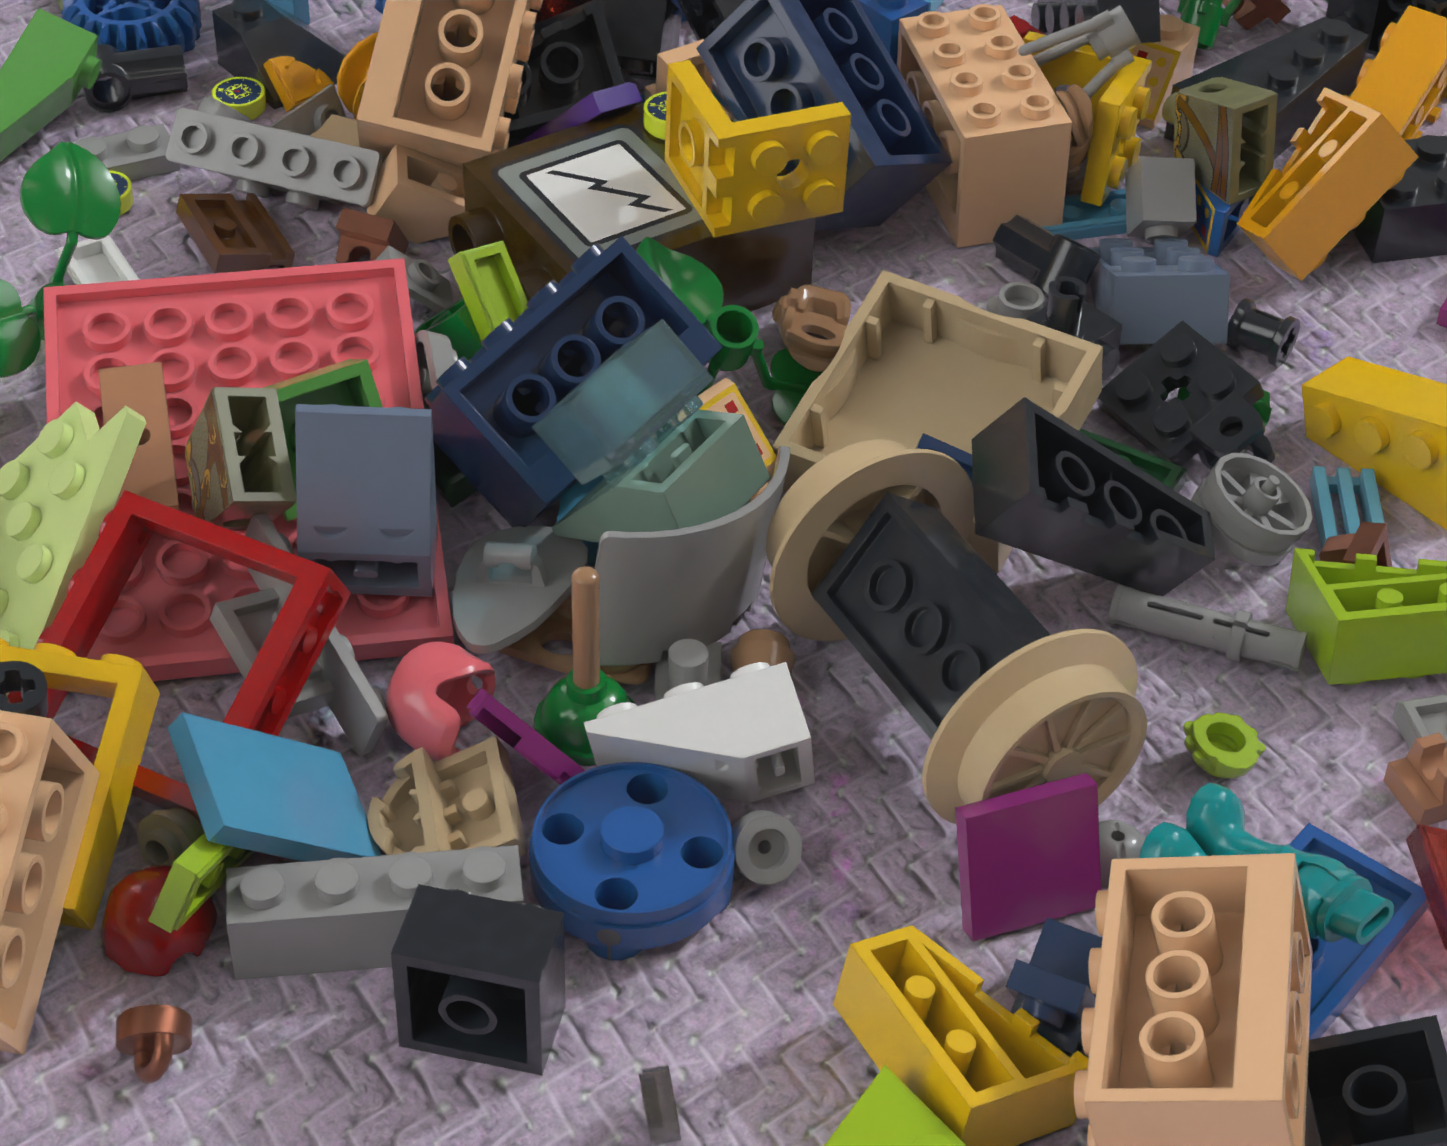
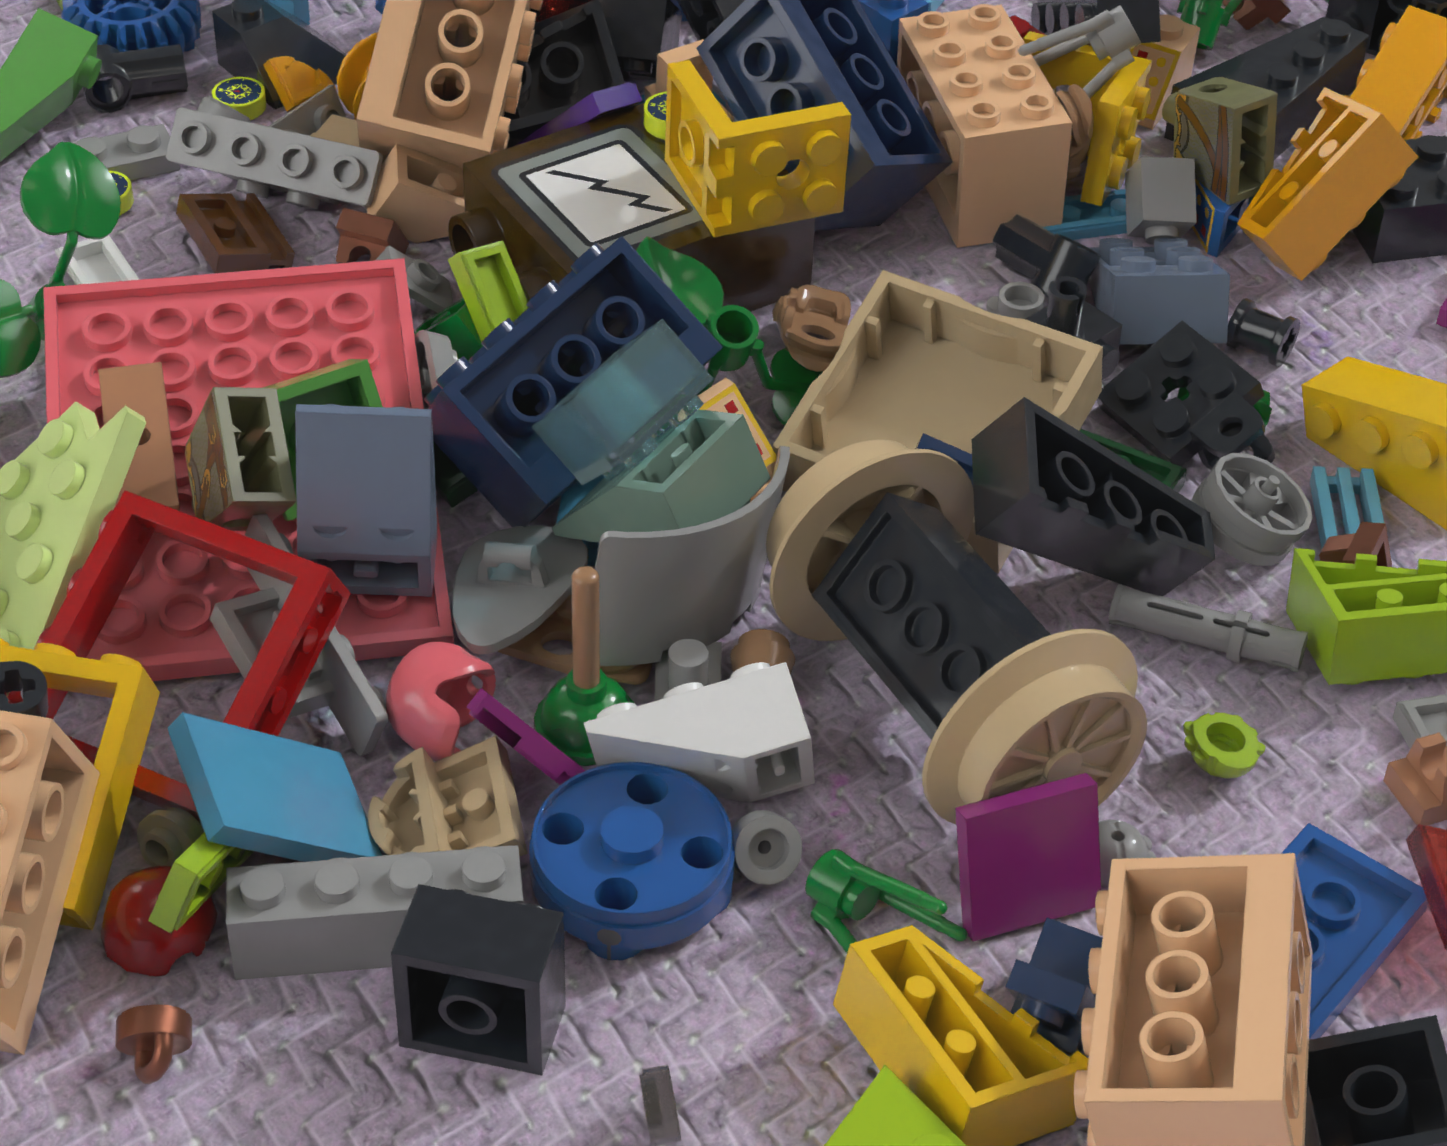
teal piece [1140,783,1394,945] -> none
none -> green plant [805,849,968,954]

